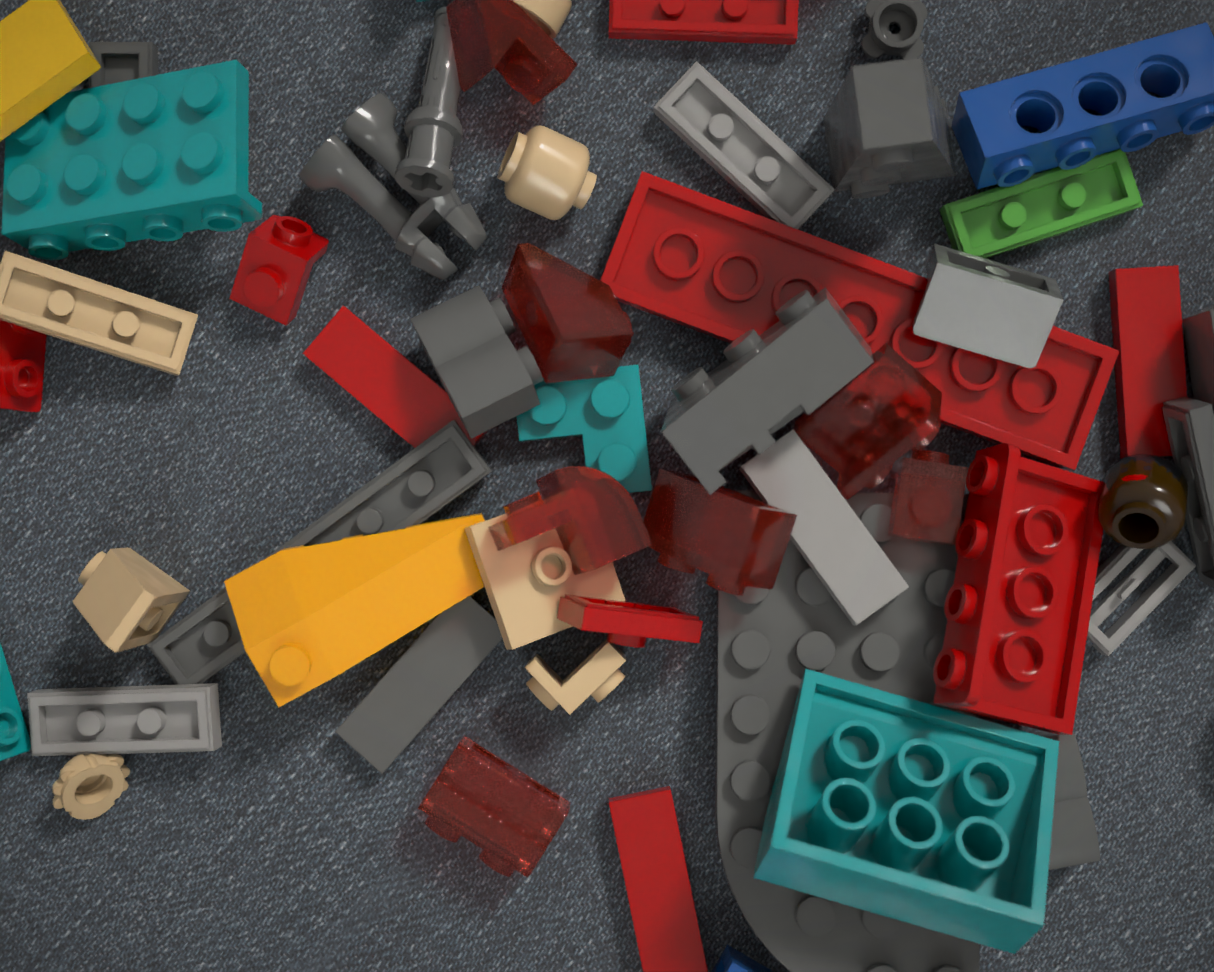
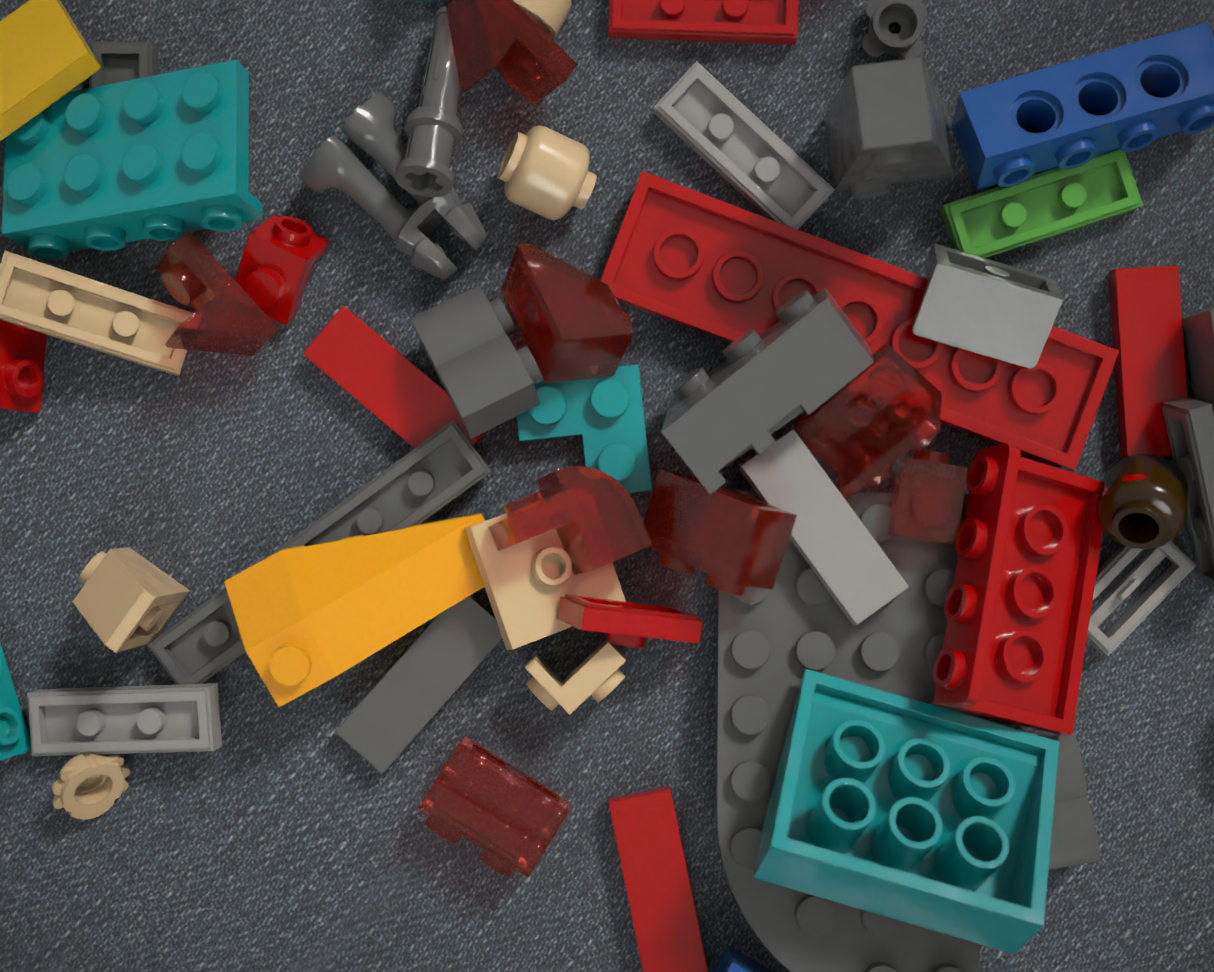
none -> clear red slope [156,231,279,356]

